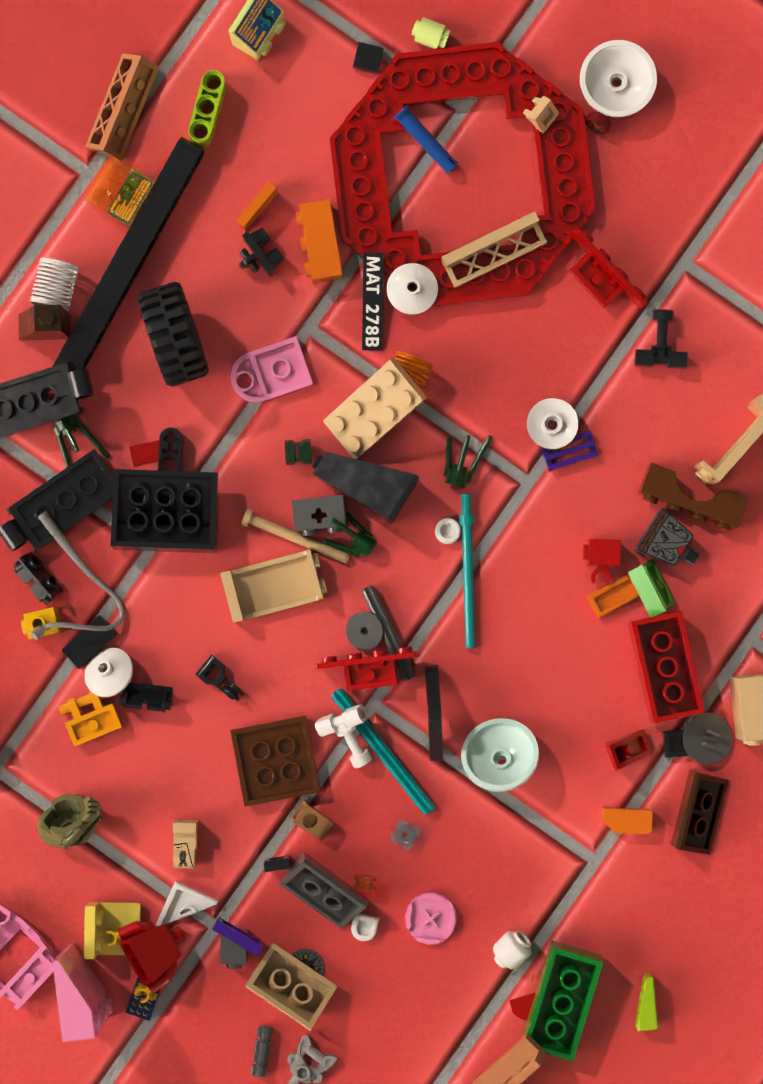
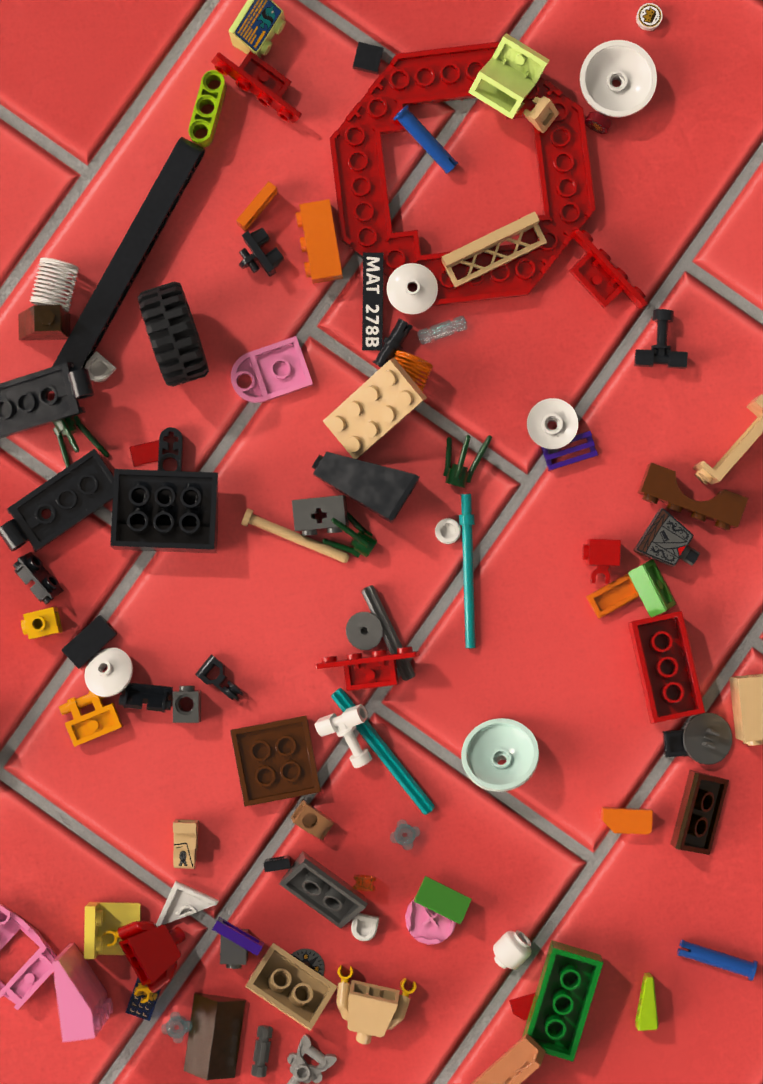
light grey piece [30,511,125,640] -> none
olive helmet [37,794,102,849] -> none
clear yellow slope [84,155,155,226] -> none
nougat fence [85,53,159,161] -> none
tan panel [220,549,327,623] -> none
clear green wheel [285,439,312,466] -> none
yellowish green brick [411,17,451,49] -> none
black beam [425,665,443,761] -> none
red slope [605,729,653,771] -> none
none -> white tile [85,351,117,382]
none -> clear light blue plate [161,1012,192,1043]
none -> dark grey brick [173,686,201,723]
none -> dark brown slope [184,993,246,1080]
none -> red bracket [211,51,302,123]
none -> tan torso [336,965,417,1045]
none -> black pin [373,318,413,367]
none -> bright green slope [414,876,472,924]
none -> clear light blue axle [418,316,467,344]
none -> yellowish green piece [468,33,550,119]
none -> tile [636,3,663,31]
none -> blue pin [677,939,758,981]

